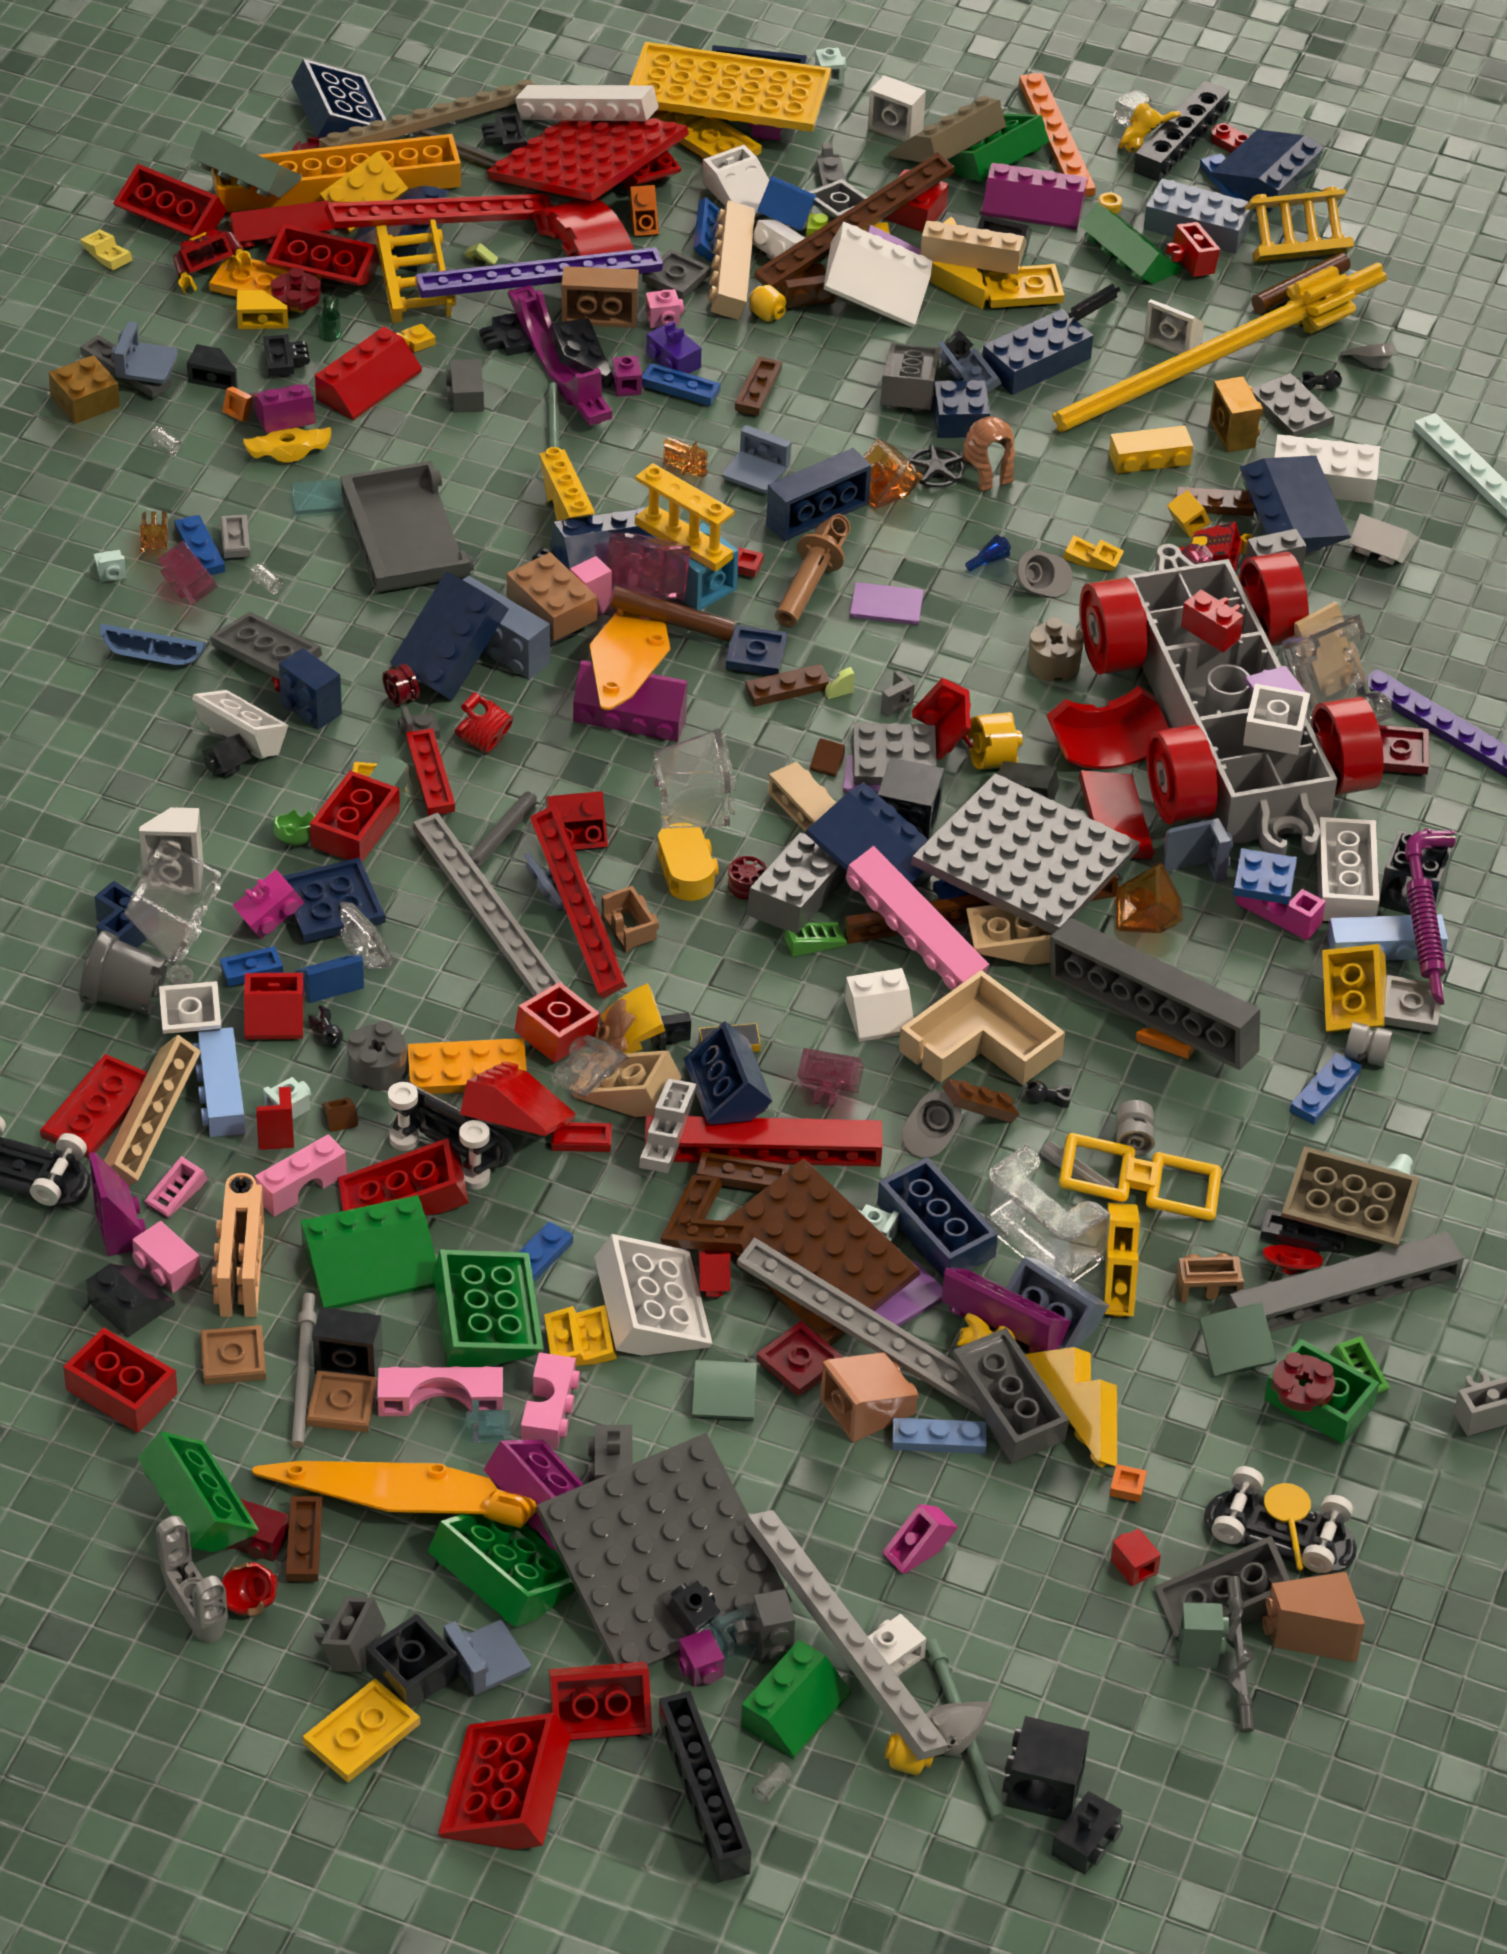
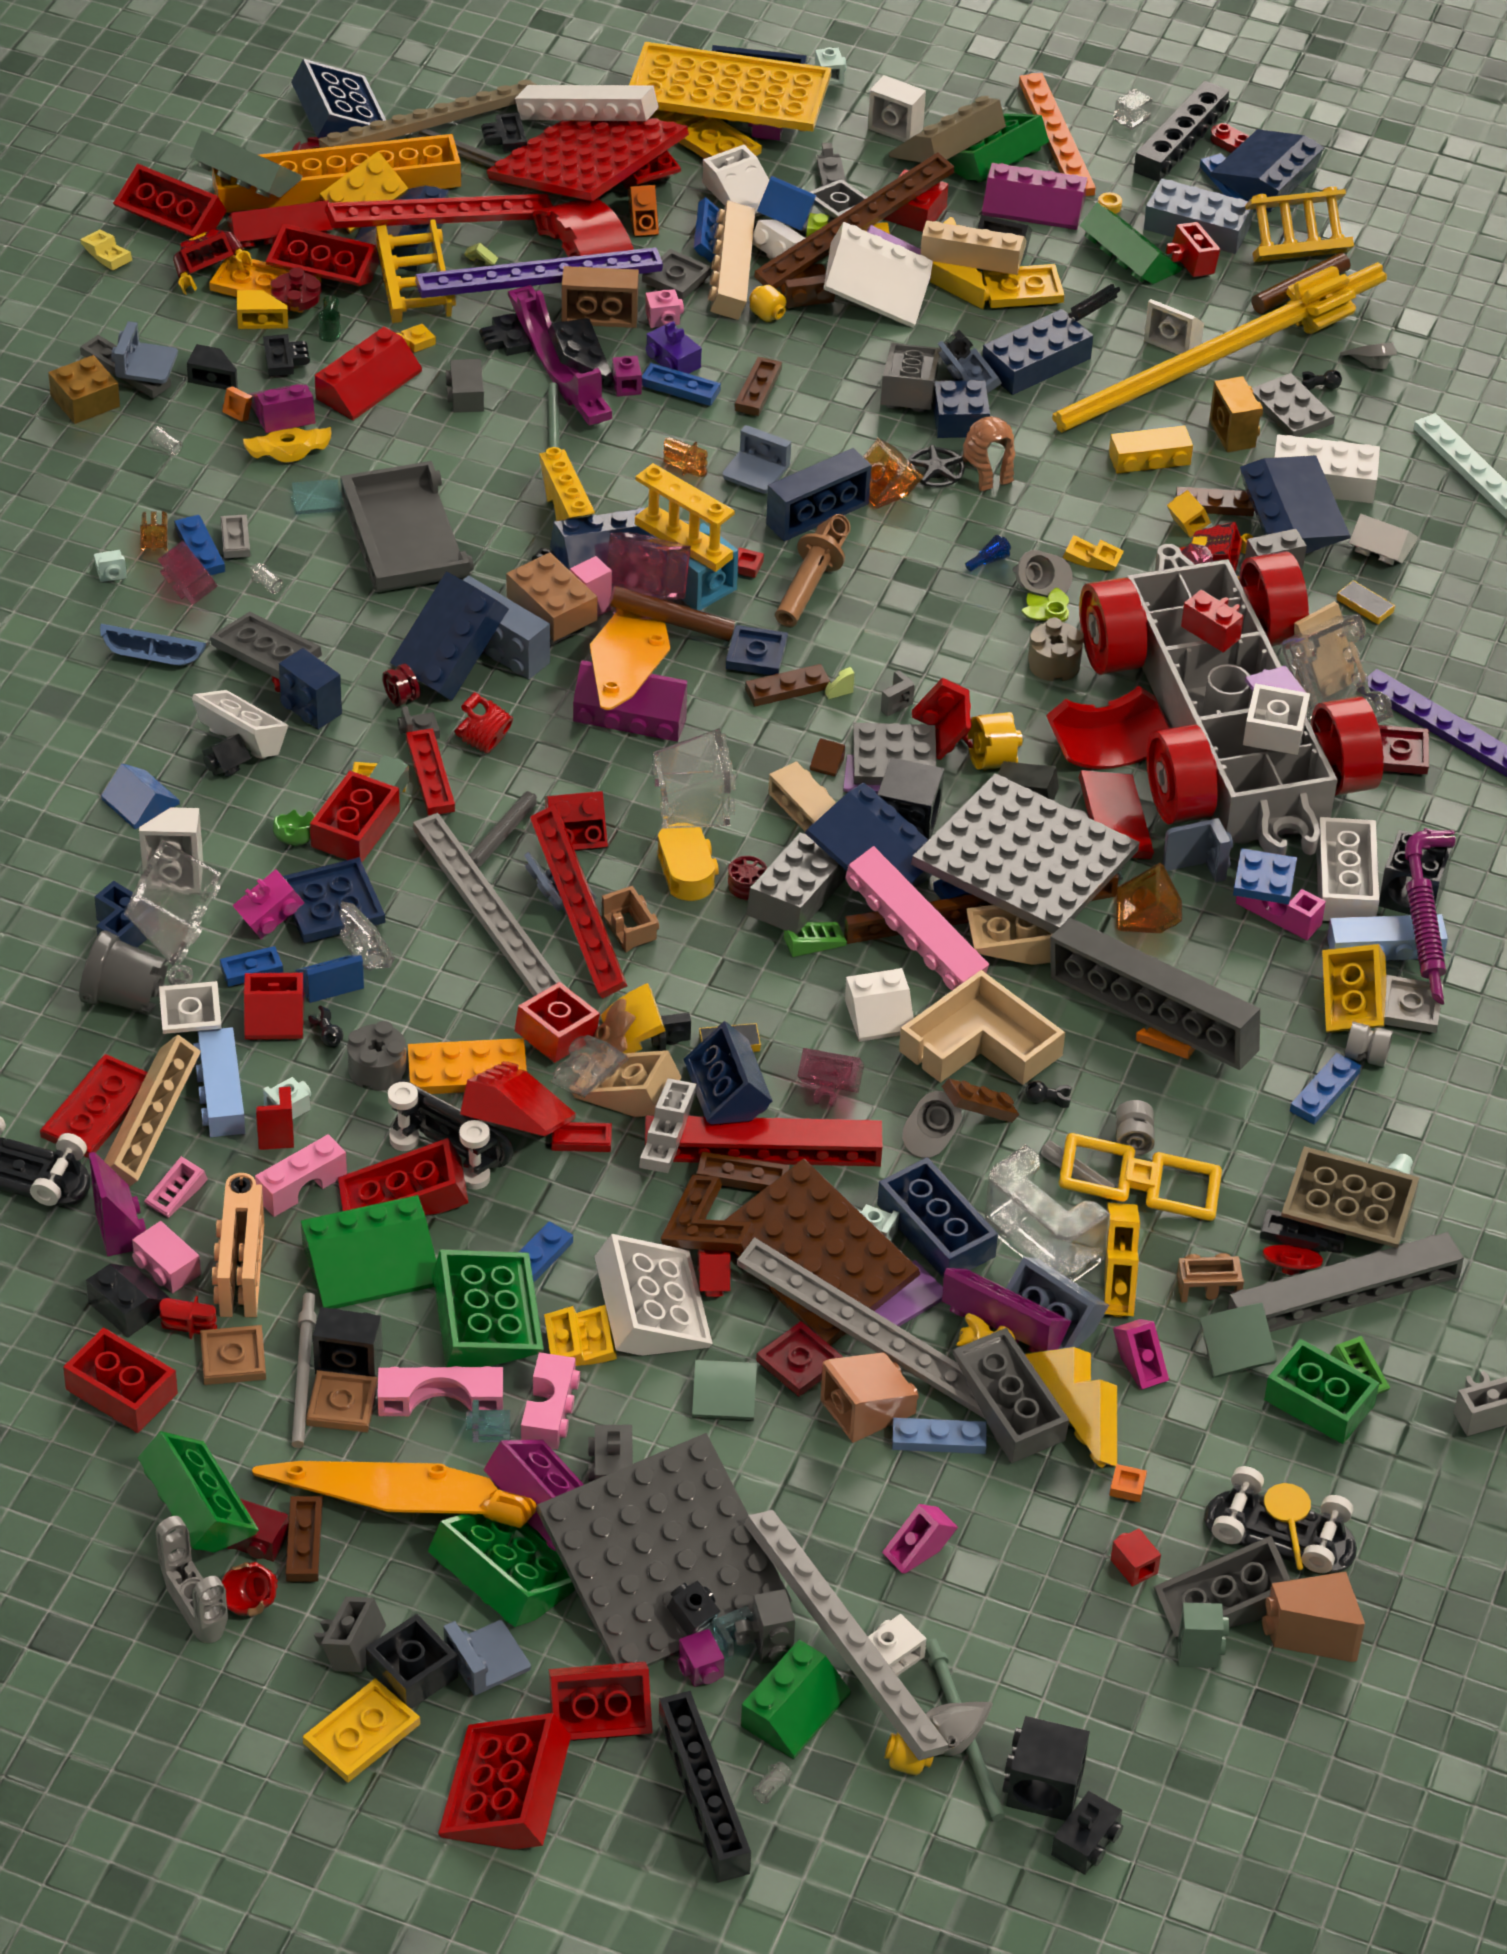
reddish brown slope [321,1097,358,1132] -> none
piece [850,582,924,625] -> none
yellow animal [1118,103,1181,153] -> none
dark grey piece [1226,1576,1254,1733] -> none
dark red plate [1272,1352,1335,1411] -> none
none -> slope [101,763,180,829]
none -> red arm [159,1296,218,1339]
none -> lime plate [1021,587,1069,623]
none -> dark pink slope [1113,1319,1169,1389]
none -> tile [1336,580,1395,625]

